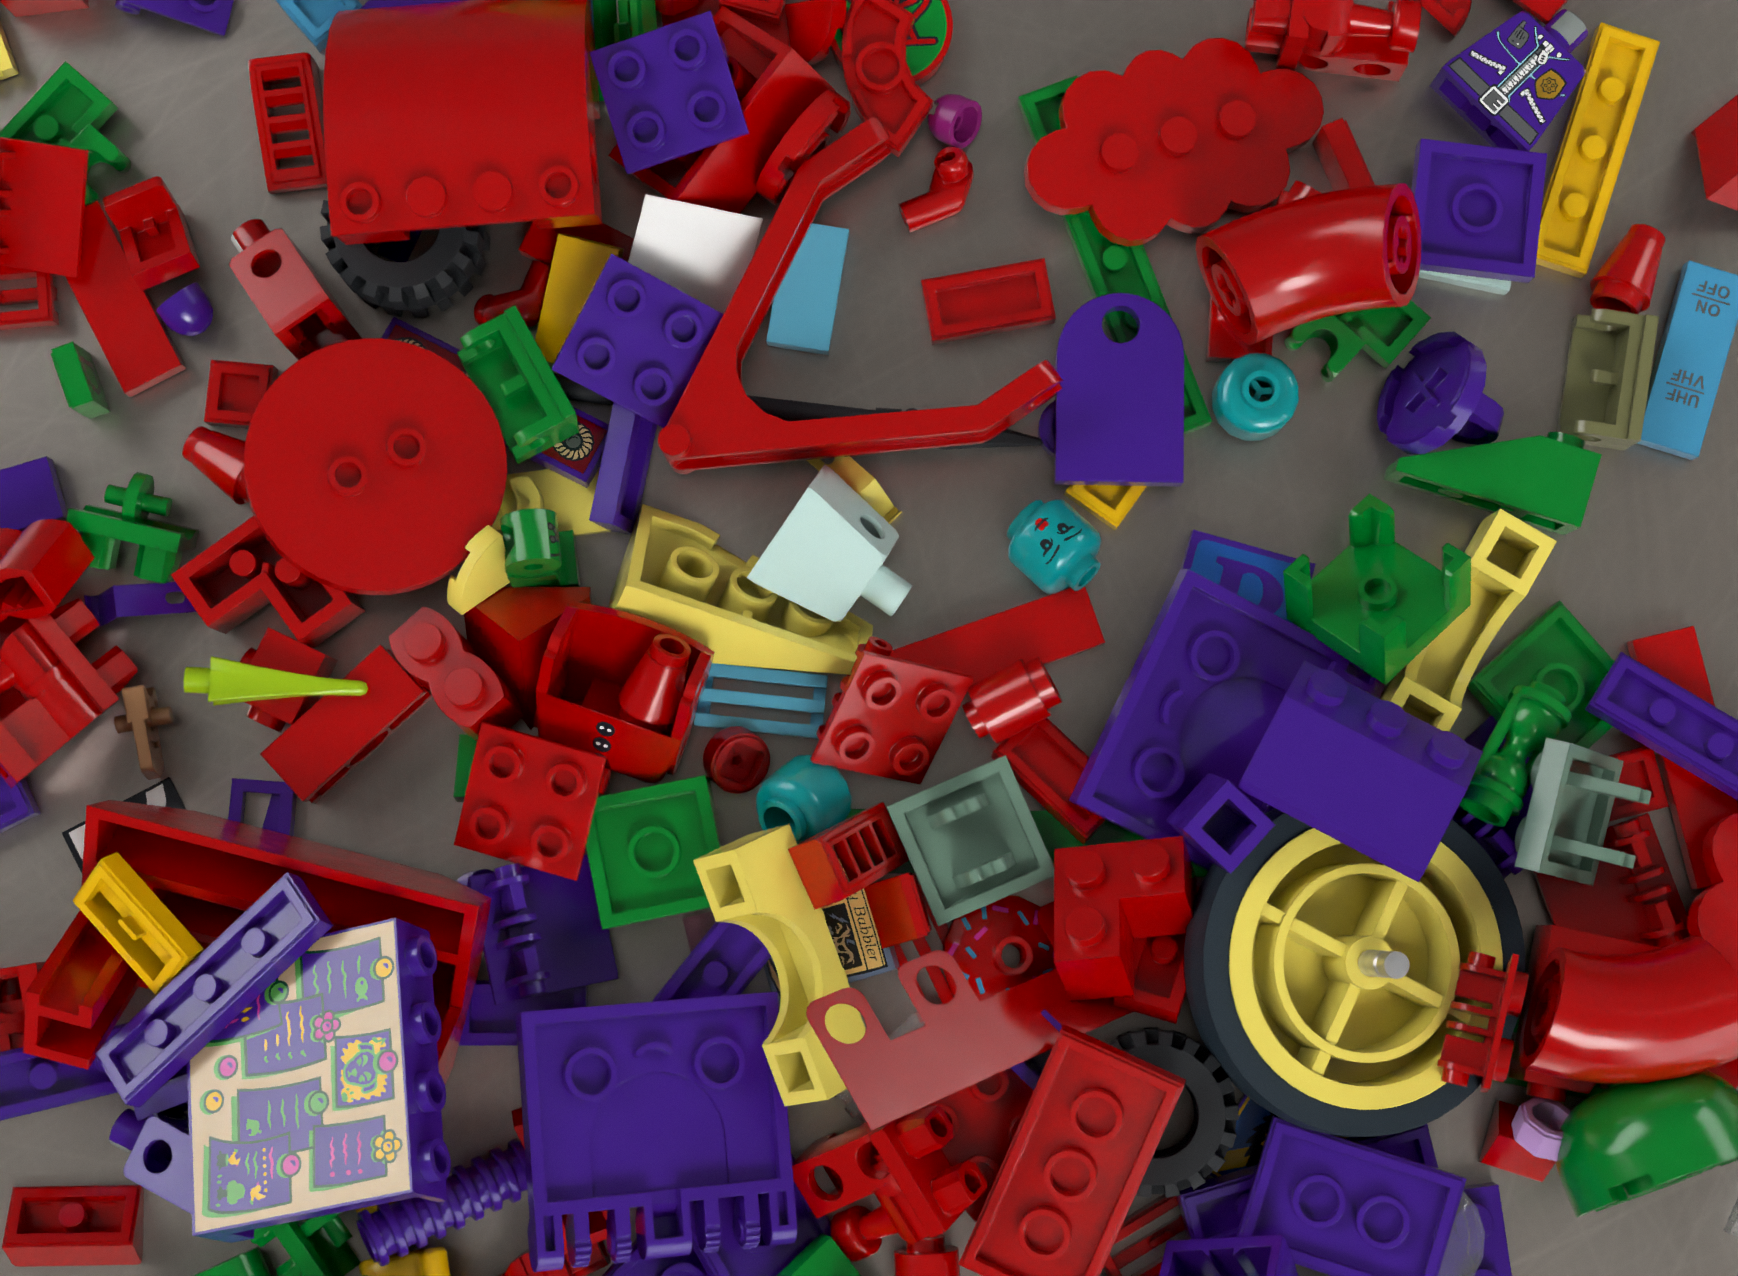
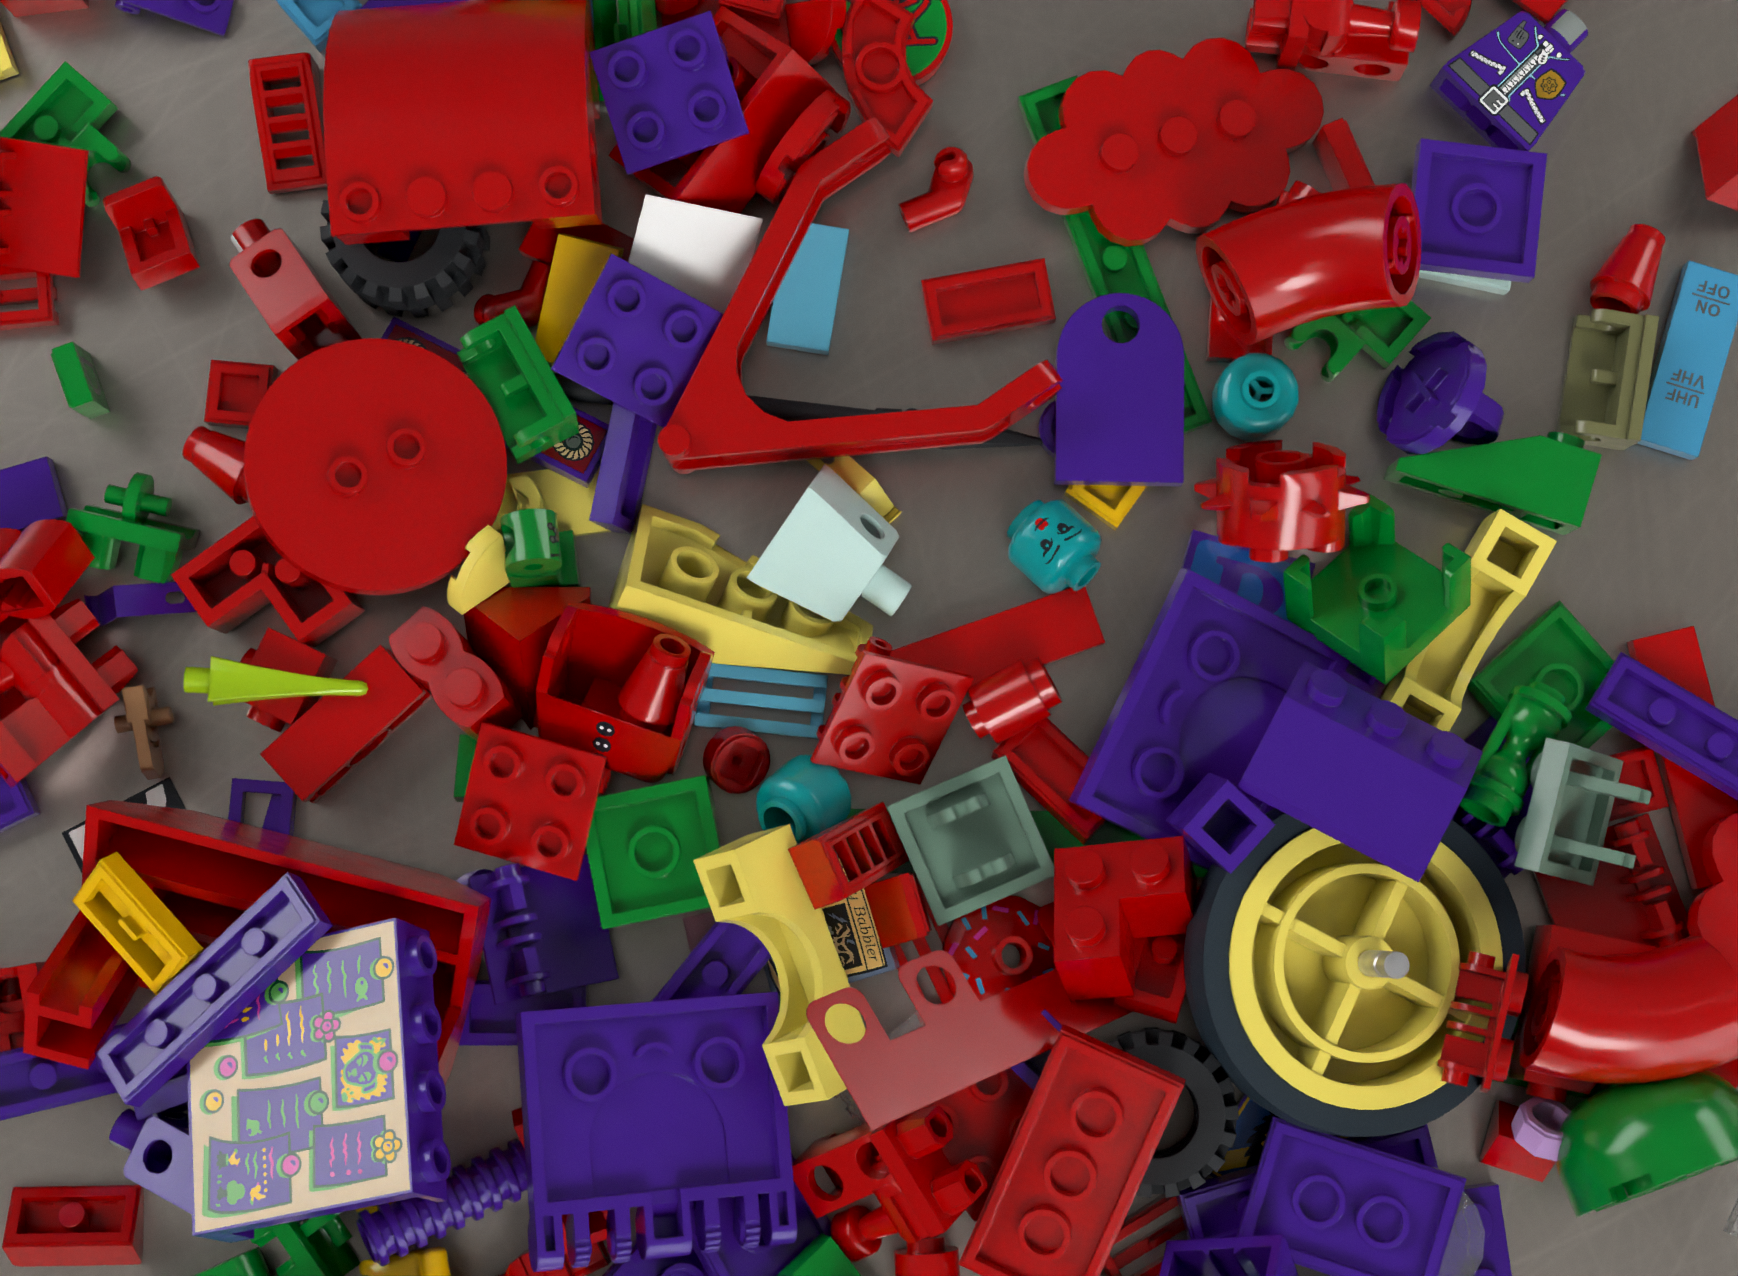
red tile [65,200,187,398] -> none
dark purple hinge [156,282,213,336] -> none
magenta hinge [927,94,982,149] -> none
yellow tile [1536,22,1660,279] -> none
none -> red brick [1194,440,1370,563]

